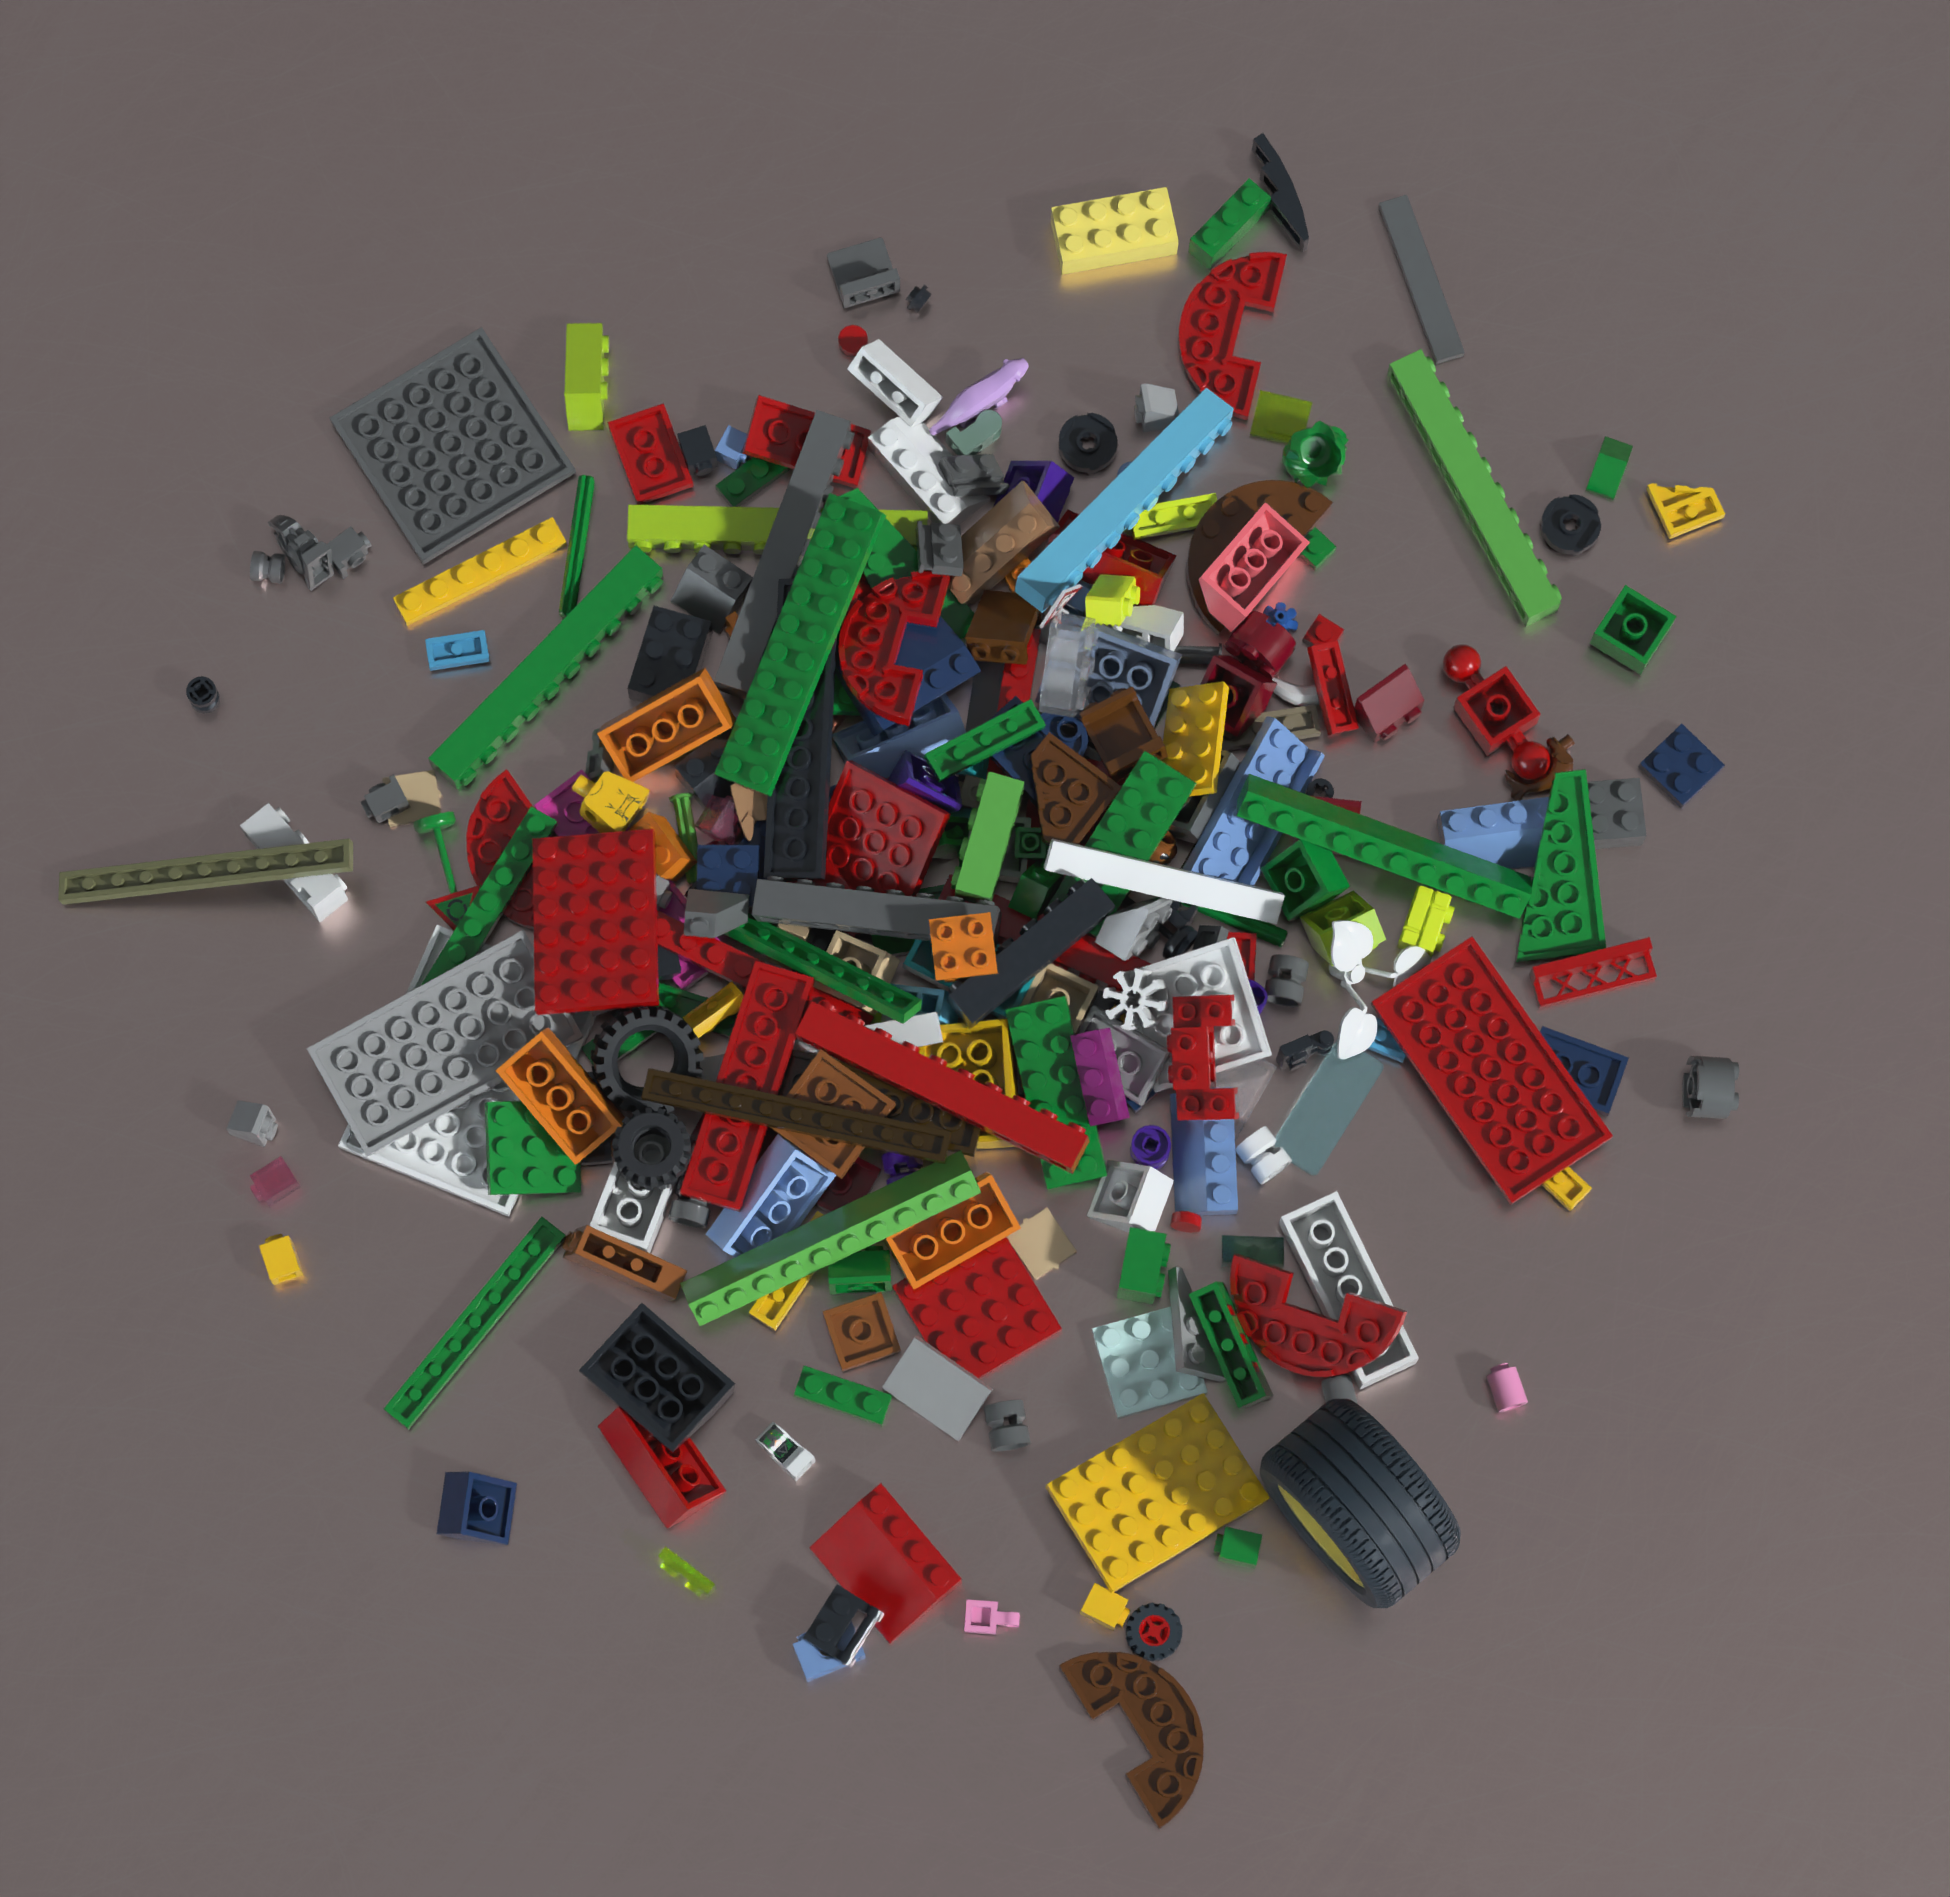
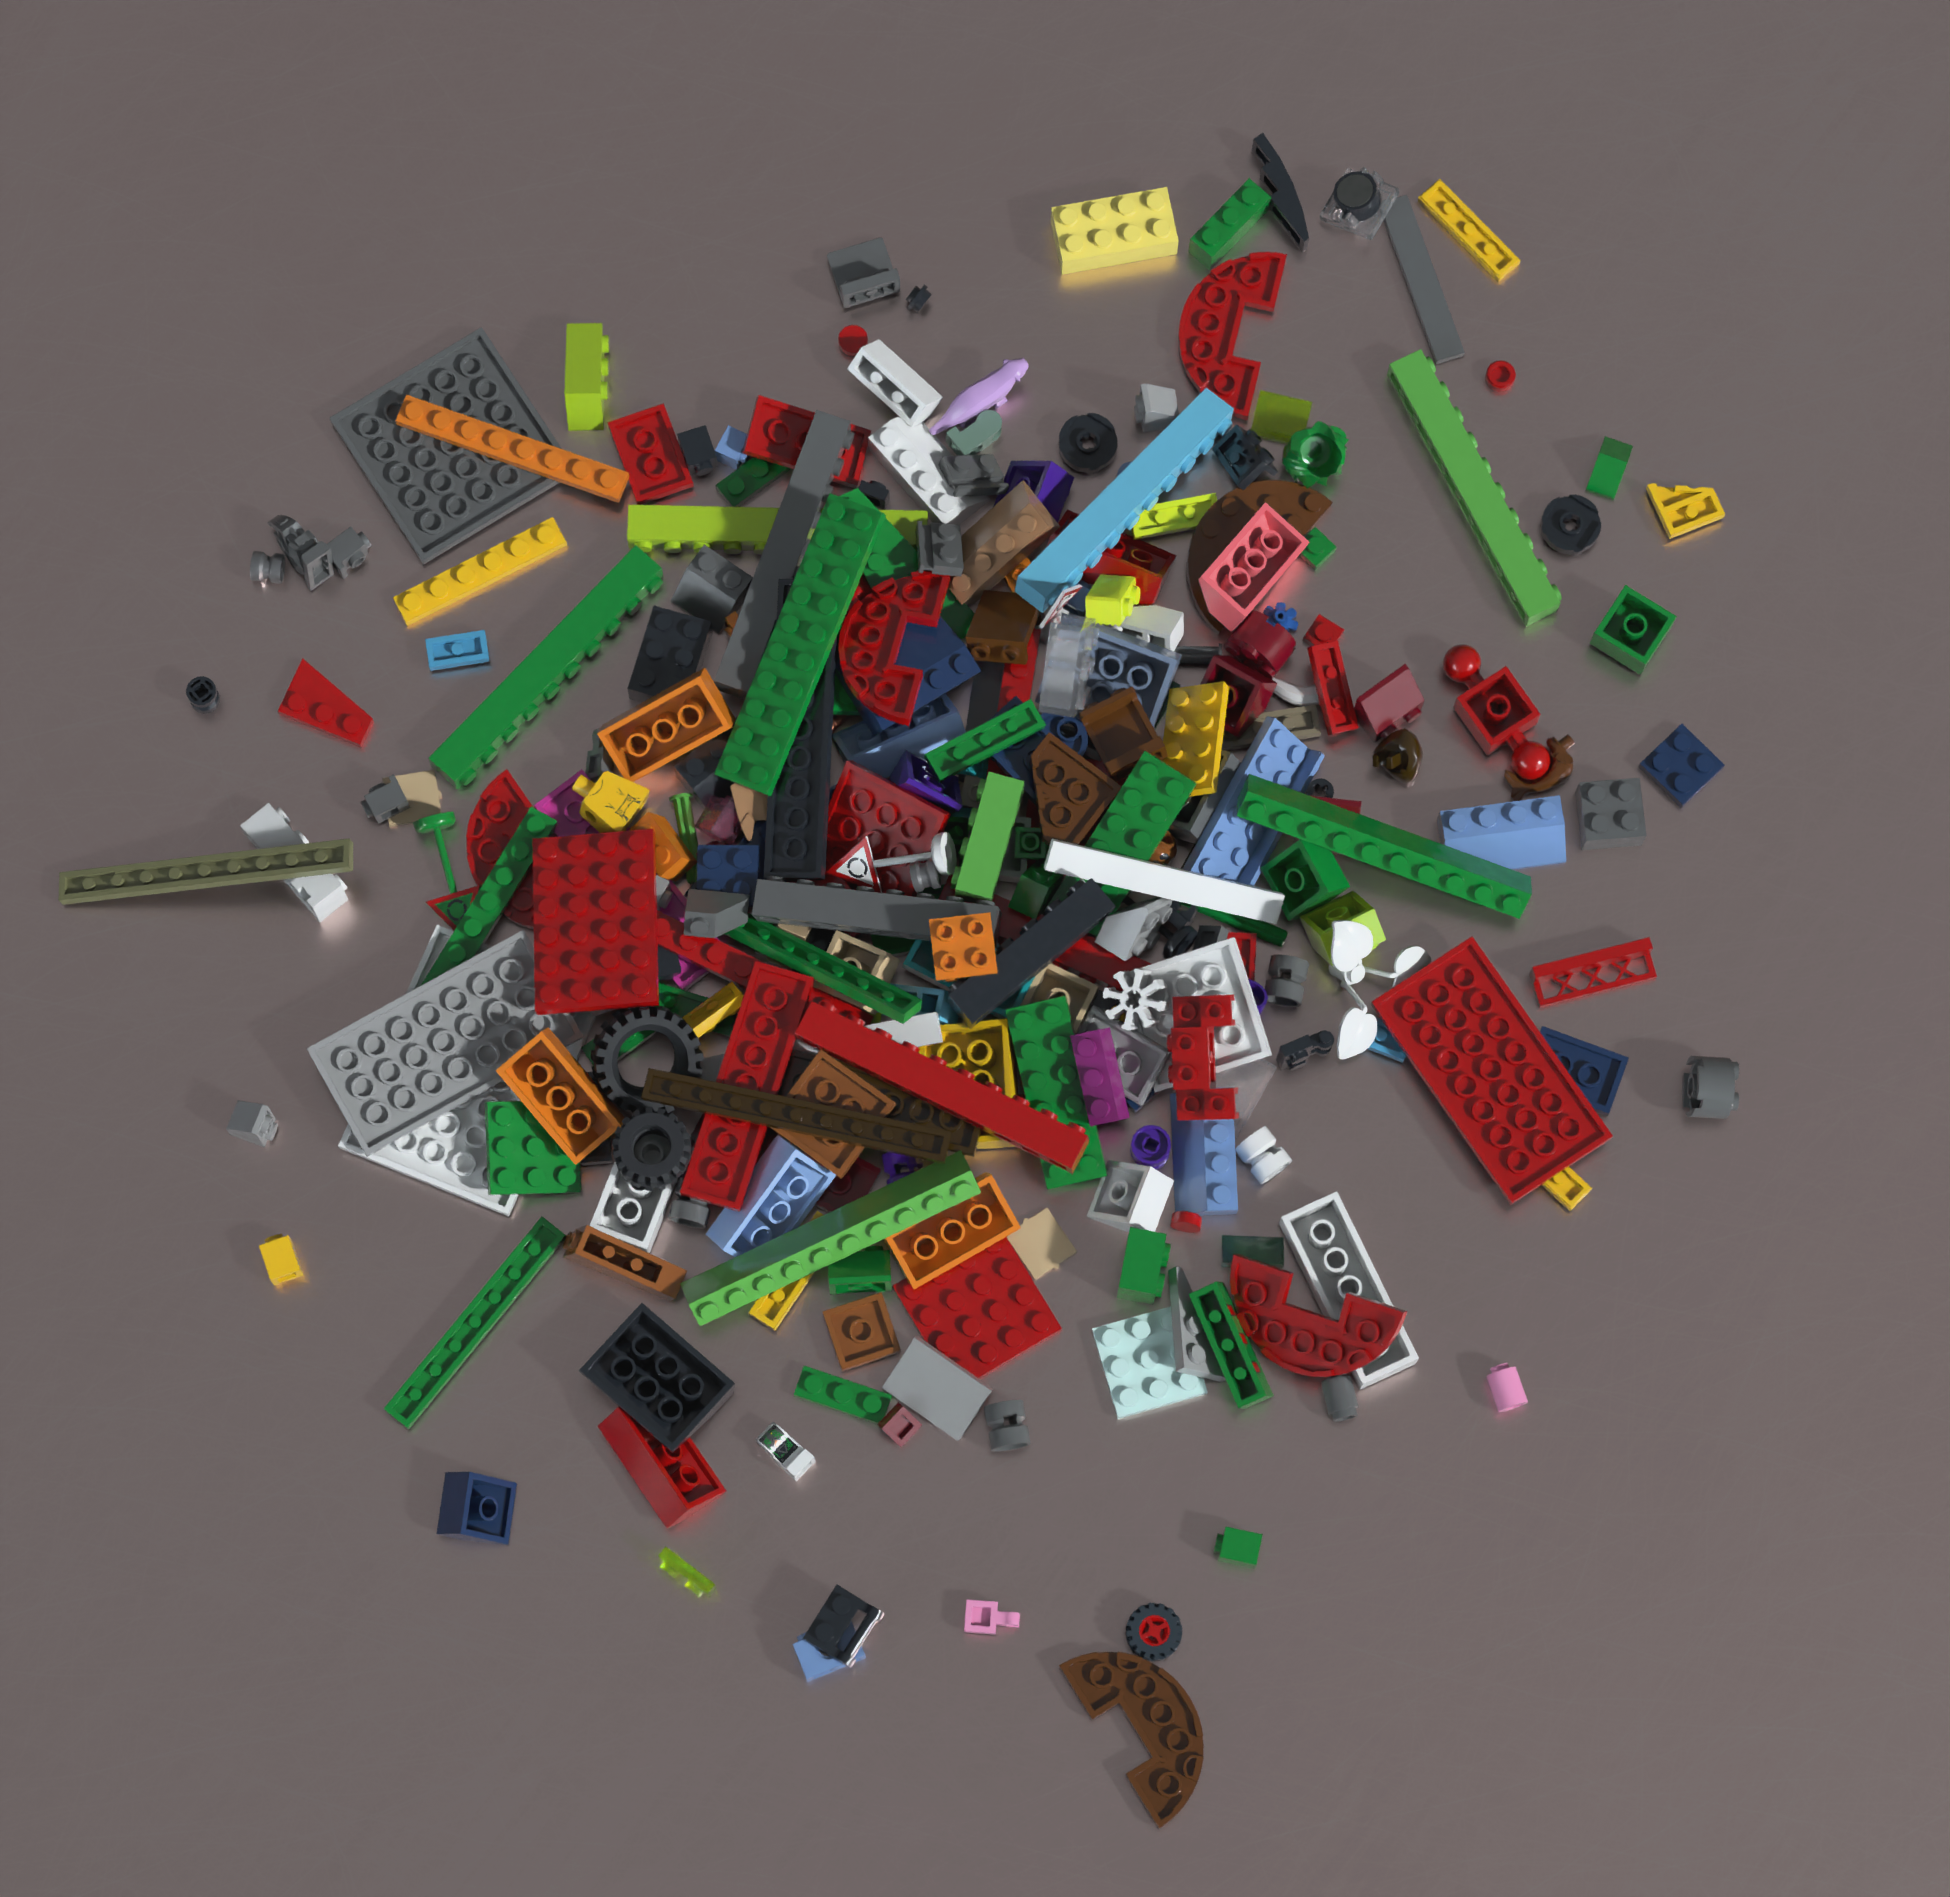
clear pink brick [250,1156,301,1207] -> none
green axle [559,475,595,618] -> none
red slope [809,1483,962,1644] -> none
yellow plate [1045,1393,1270,1594] -> none
yellow brick [1080,1583,1131,1631] -> none
black wheel [1259,1399,1461,1608] -> none
clear light blue piece [1275,1040,1384,1176] -> none
neon yellow brick [1397,885,1455,958] -> none
green wing [1515,769,1606,962] -> none
none -> red wing [278,658,374,748]
none -> orange plate [395,394,630,503]
none -> white piece [826,832,957,893]
none -> black plate [858,480,890,510]
none -> plate [877,1402,922,1447]
none -> flat silver wheel [910,858,941,892]
none -> black bracket [1212,424,1278,490]
none -> piece [1319,167,1400,240]
none -> dark brown piece [1373,728,1423,784]
none -> yellow tile [1418,179,1521,282]
none -> red tile [1485,360,1516,392]

